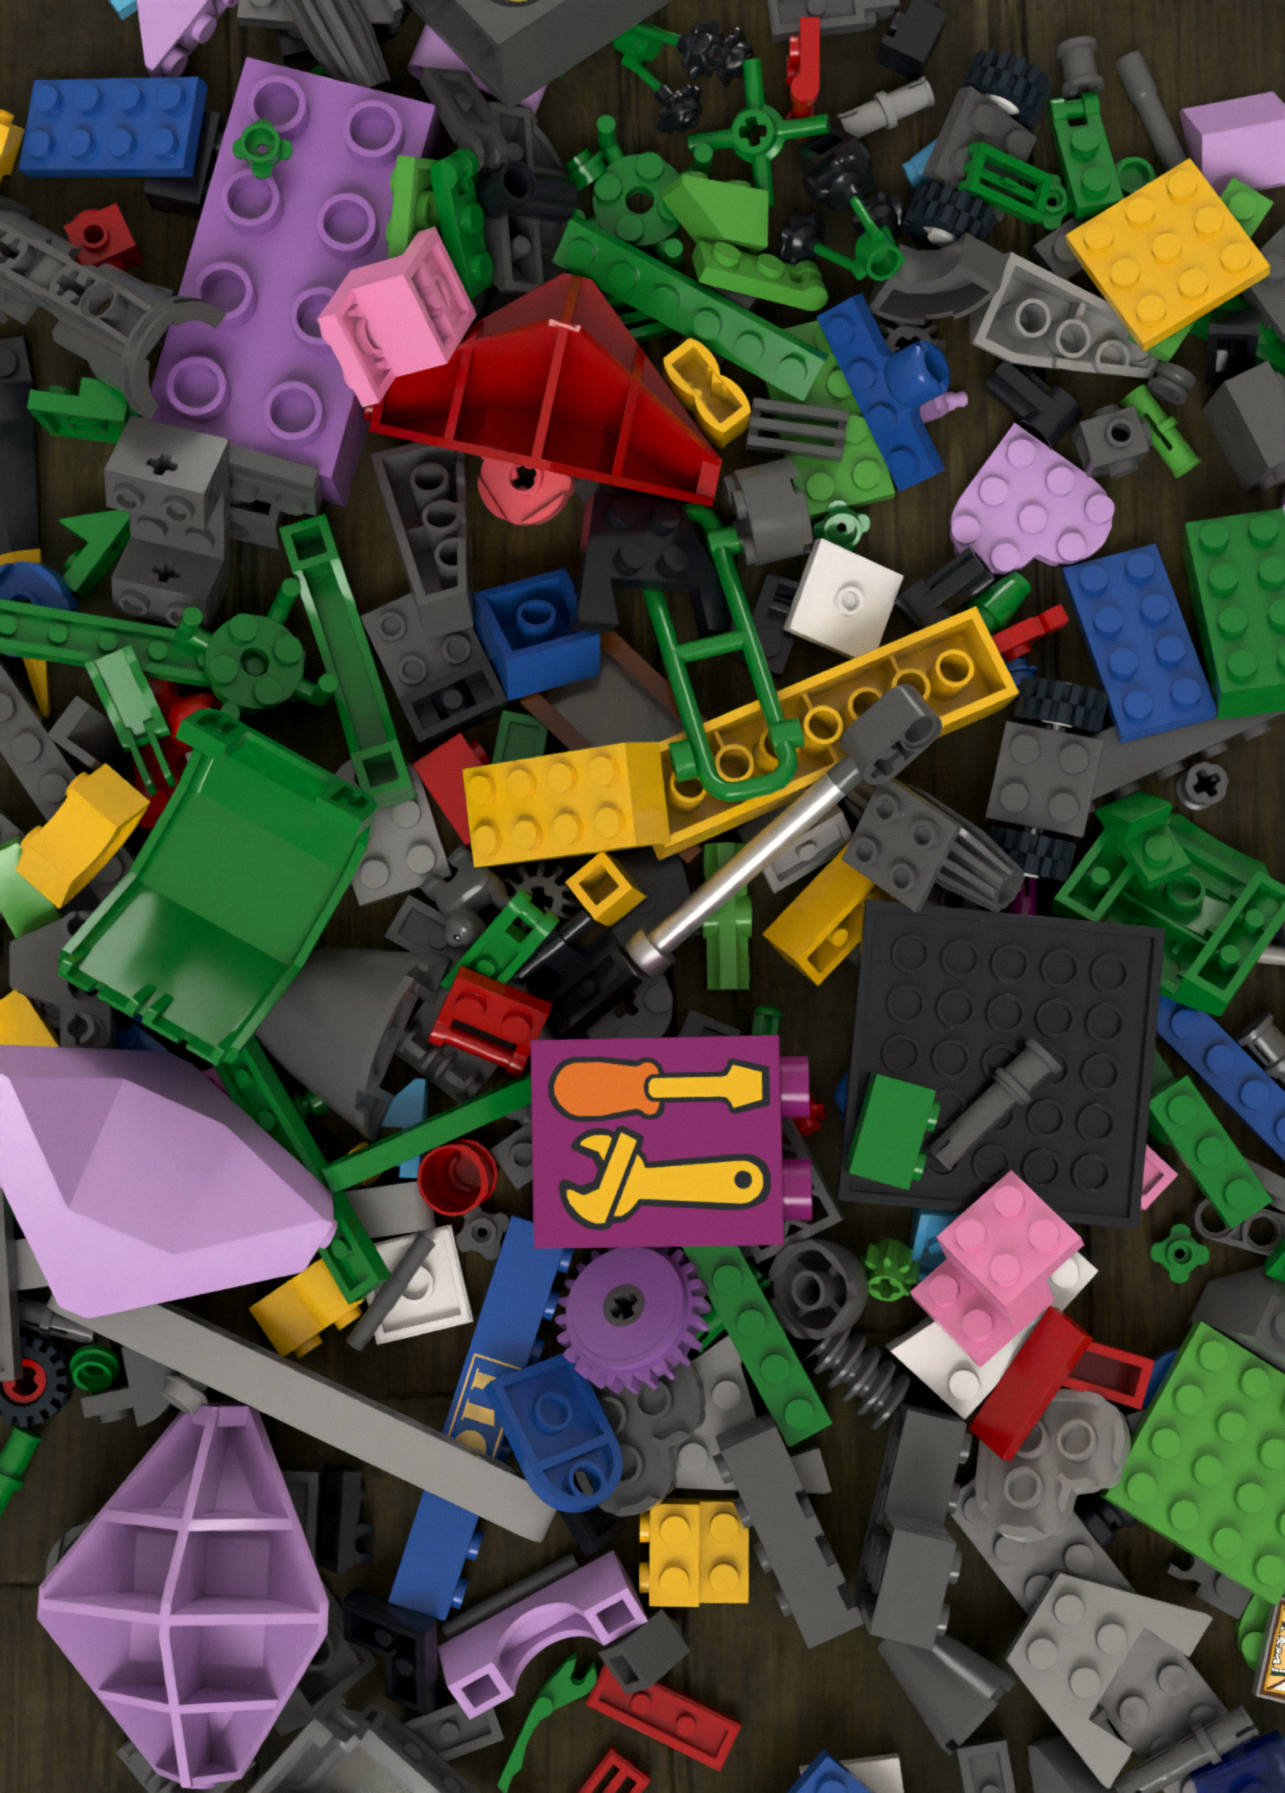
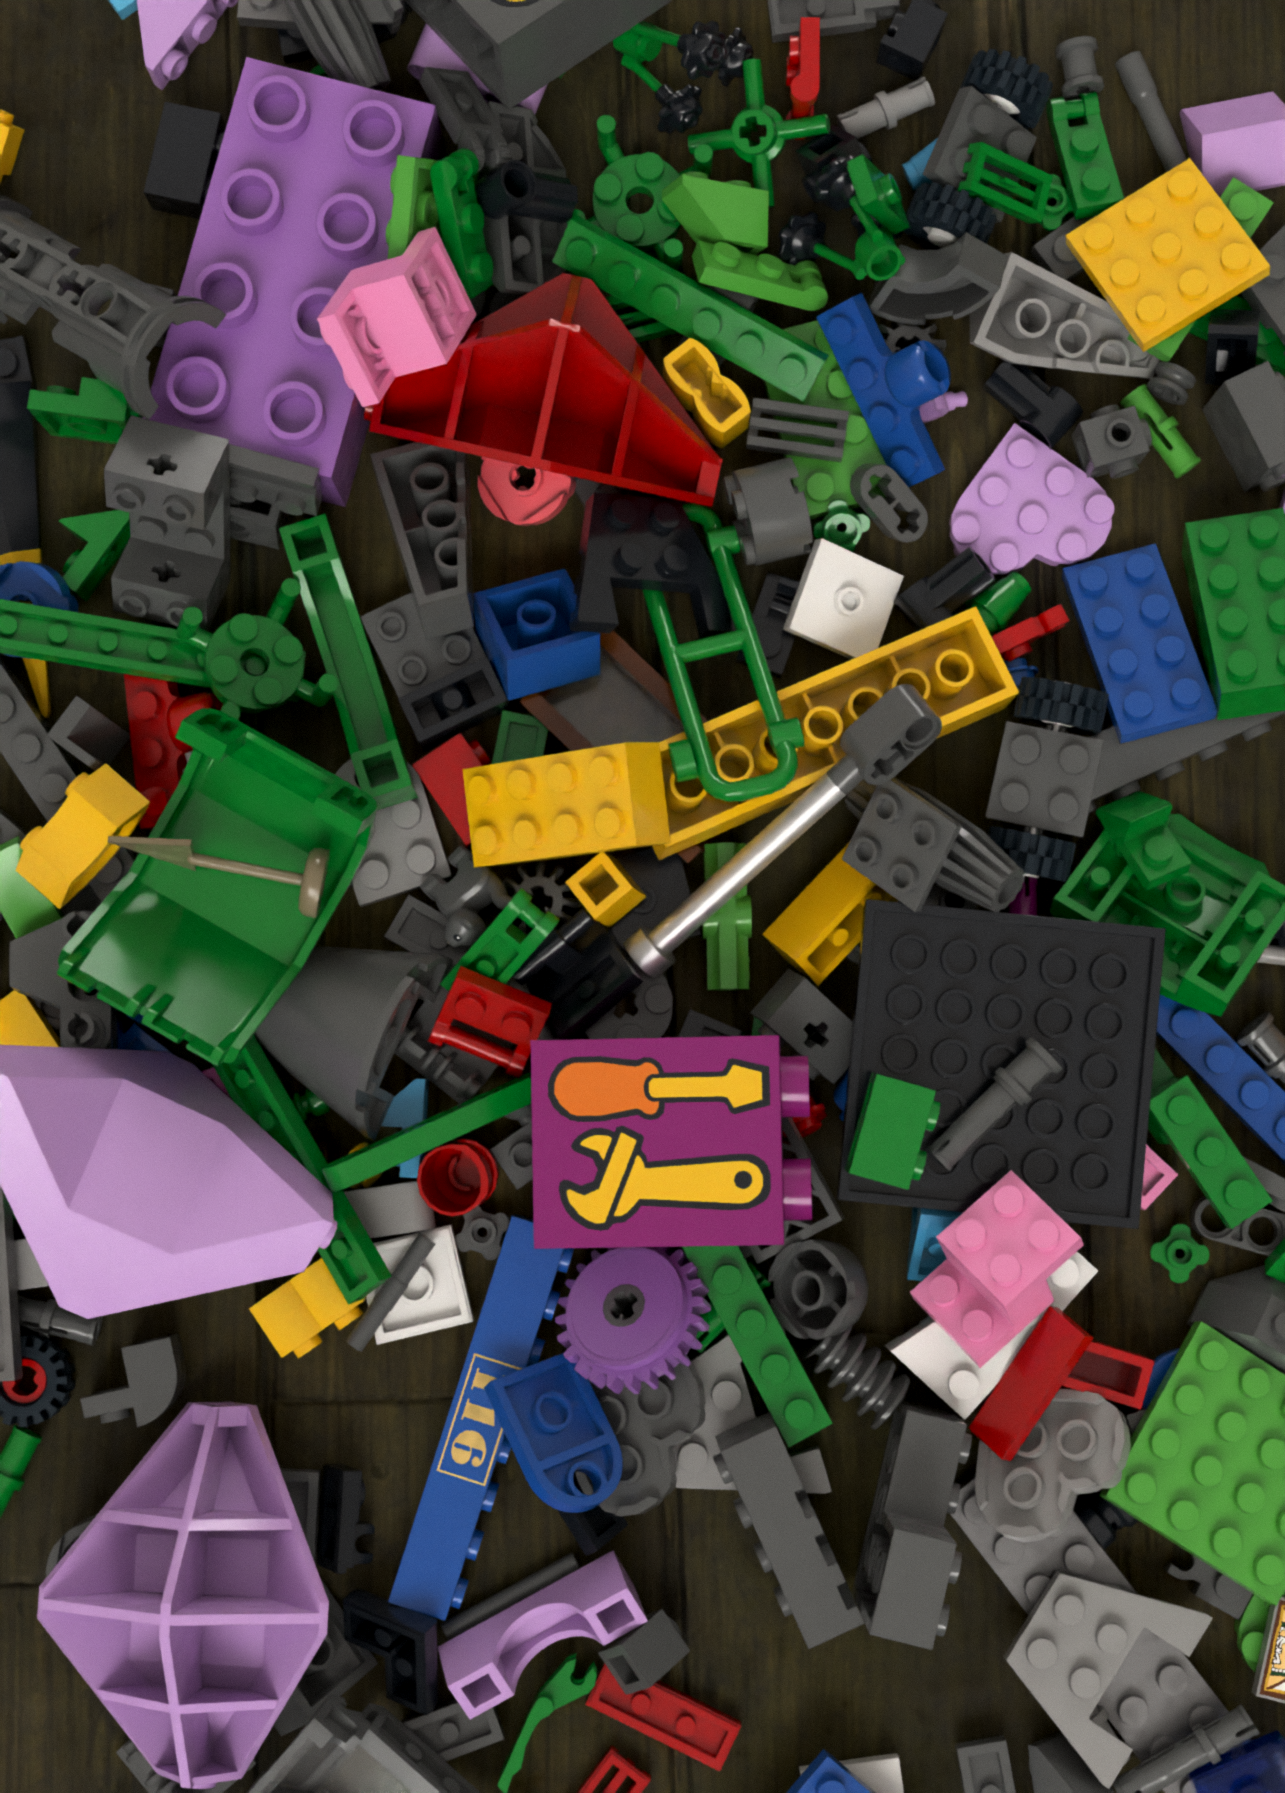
blue plate [18,77,208,178] -> none
light grey beam [47,1293,557,1542] -> none
red brick [63,203,144,272] -> none
green plate [69,1345,120,1392] -> none
green arm [84,645,177,796] -> none
light grey plate [161,1373,208,1416] -> none
green plate [232,119,293,179] -> none
green plate [564,147,608,192] -> none
yellow plate [639,1498,749,1607] -> none
light grey panel [737,802,853,893] -> none
bright green gear [859,1239,921,1301] -> none
dark grey cone [877,1633,1017,1756] -> none
green plate [1115,157,1156,198] -> none
dark grey bush [1175,762,1229,811] -> none
none -> dark tan piece [107,836,330,918]
none -> dark grey brick [750,968,853,1084]
none -> green plate [846,154,910,234]
none -> dark grey beam [850,462,928,543]

